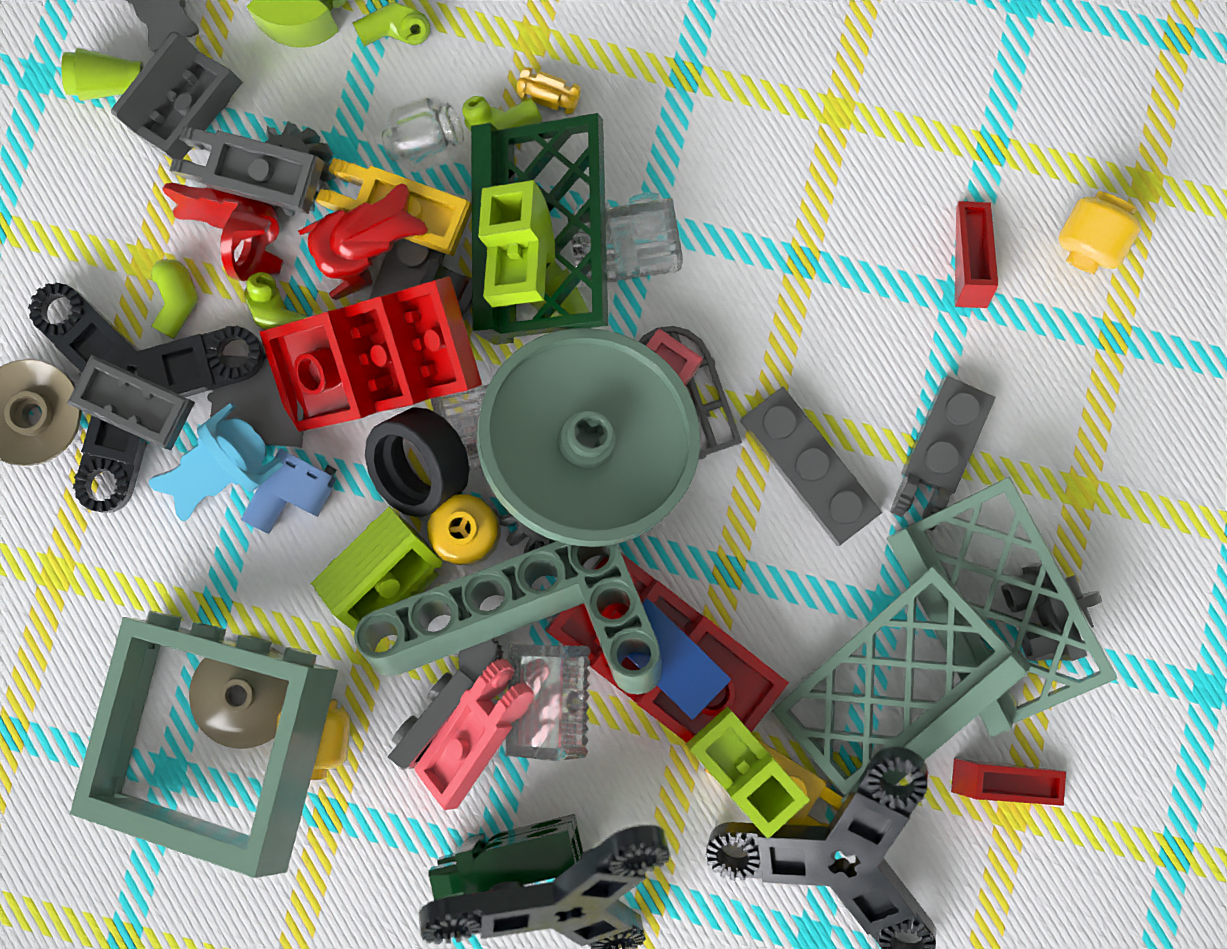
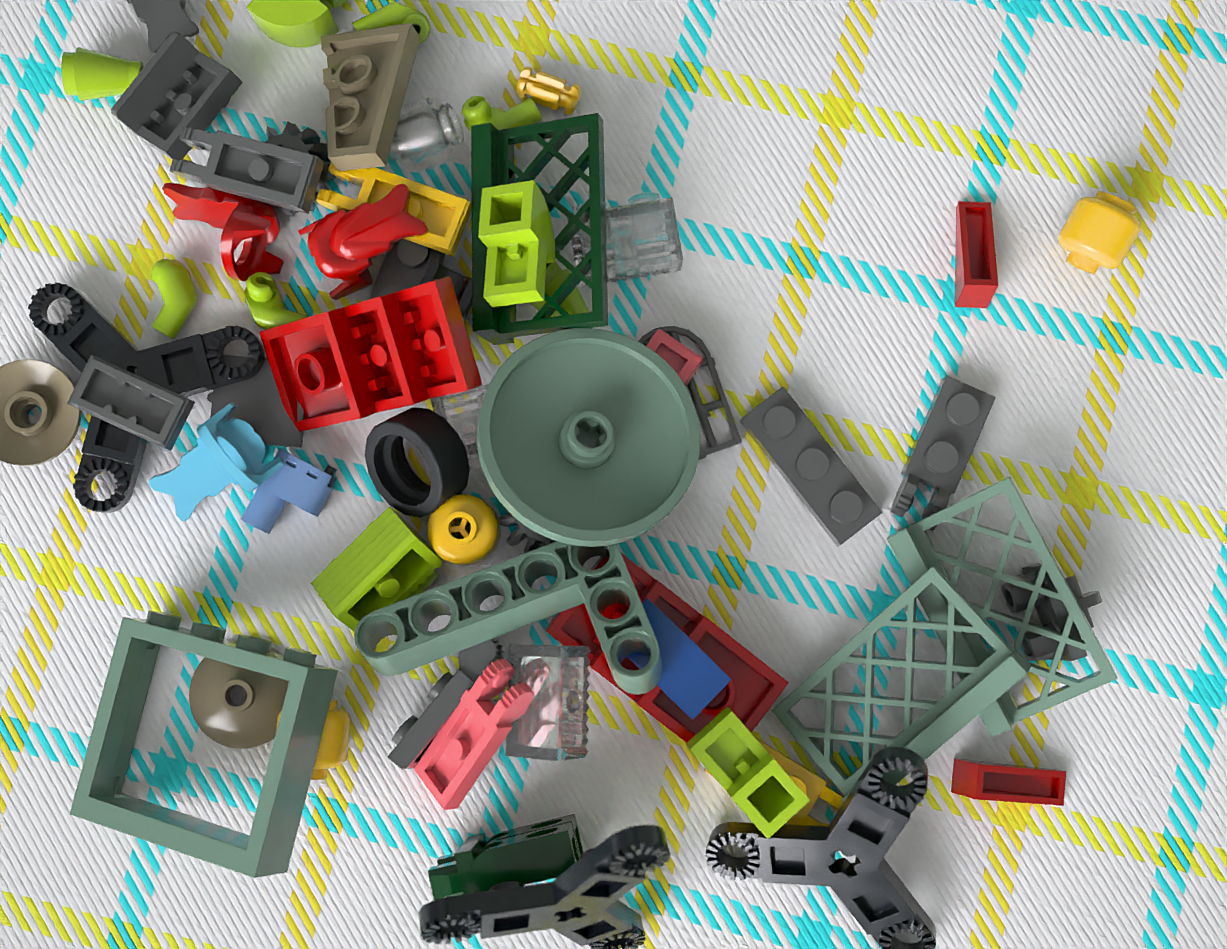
none -> dark tan wing [321,23,421,171]

